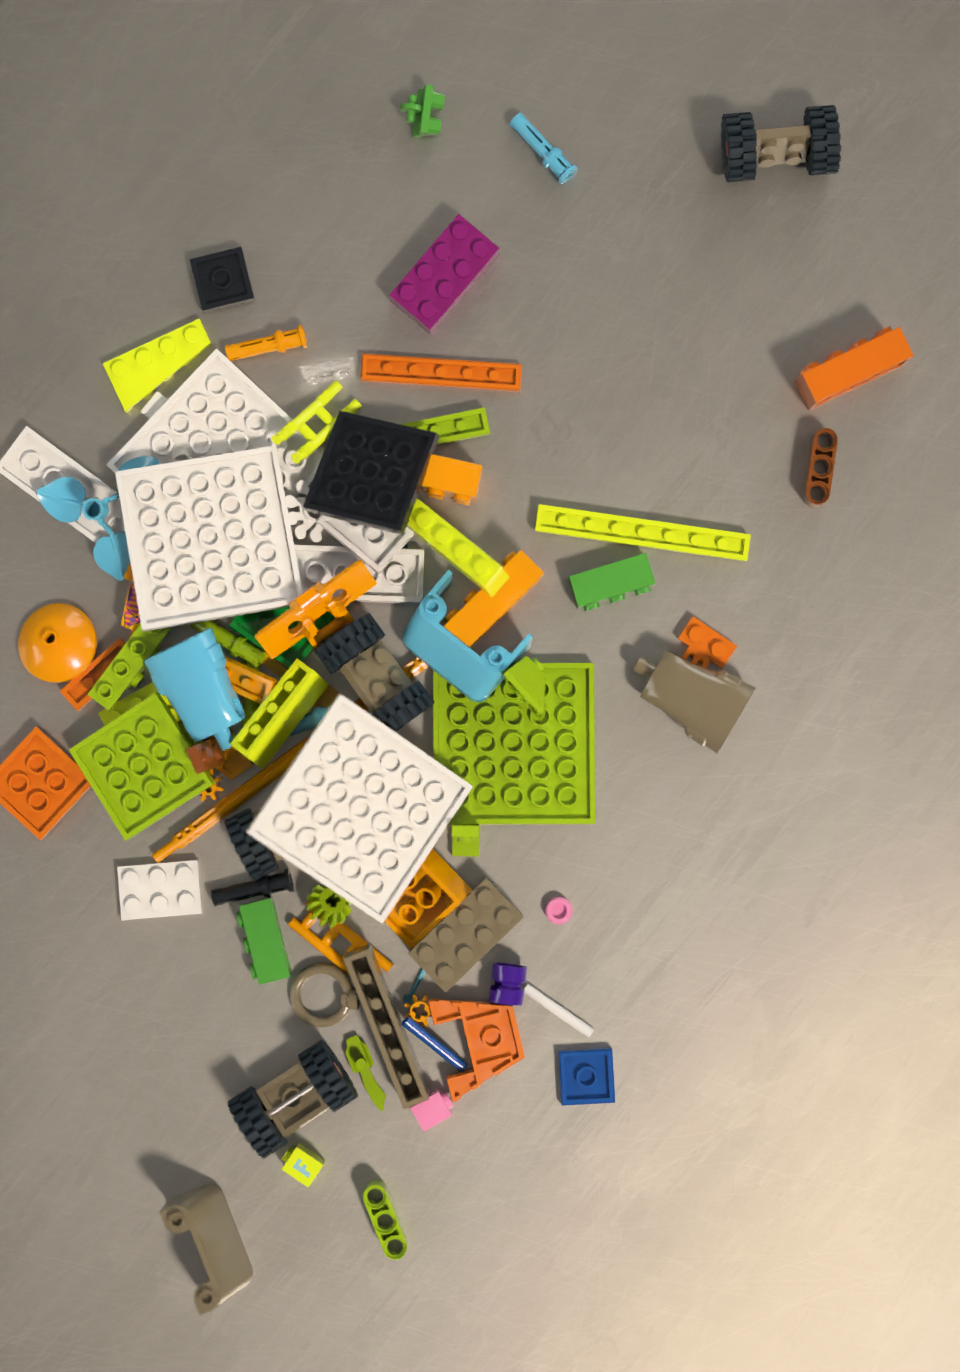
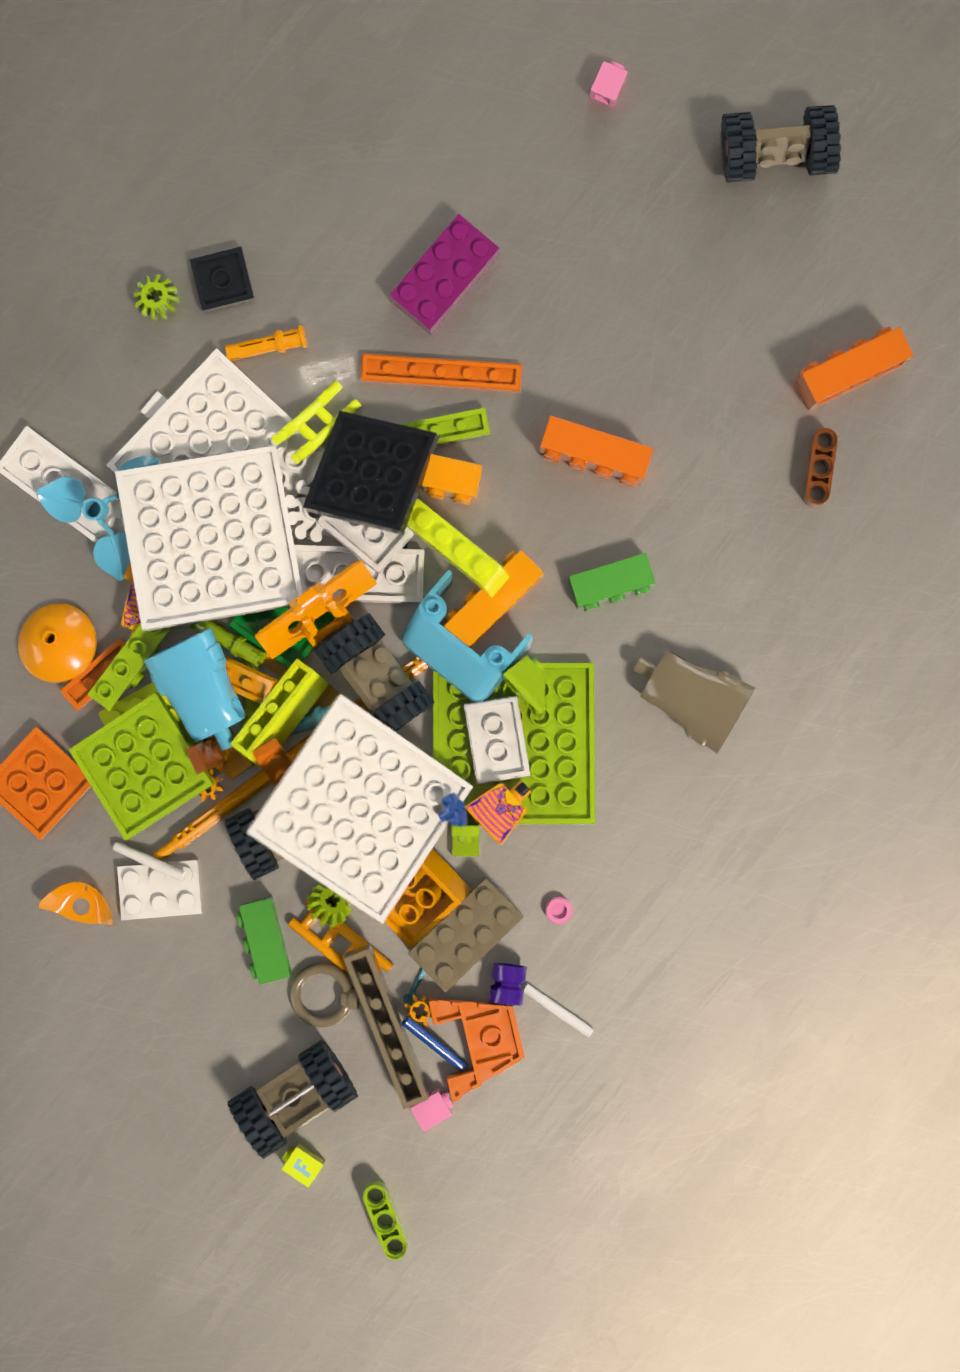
neon yellow wing [103,319,212,413] -> none
dark tan windscreen [160,1184,253,1315] -> none
black pin [211,868,294,907] -> none
lime piece [345,1035,386,1111] -> none
bright green hips [400,84,445,139] -> none
medium azure pin [509,112,578,185] -> none
neon yellow plate [535,504,751,562] -> none
blue tile [558,1048,615,1106] -> none
orange hinge [677,616,737,669] -> none
none -> light orange piece [38,882,113,926]
none -> white bar [113,841,187,882]
none -> lime gear [133,274,179,321]
none -> orange plate [252,738,293,787]
none -> blue plant [438,793,467,827]
none -> white tile [464,696,530,785]
none -> torso [465,780,531,846]
none -> orange brick [539,415,654,488]
none -> bright pink brick [589,61,628,108]

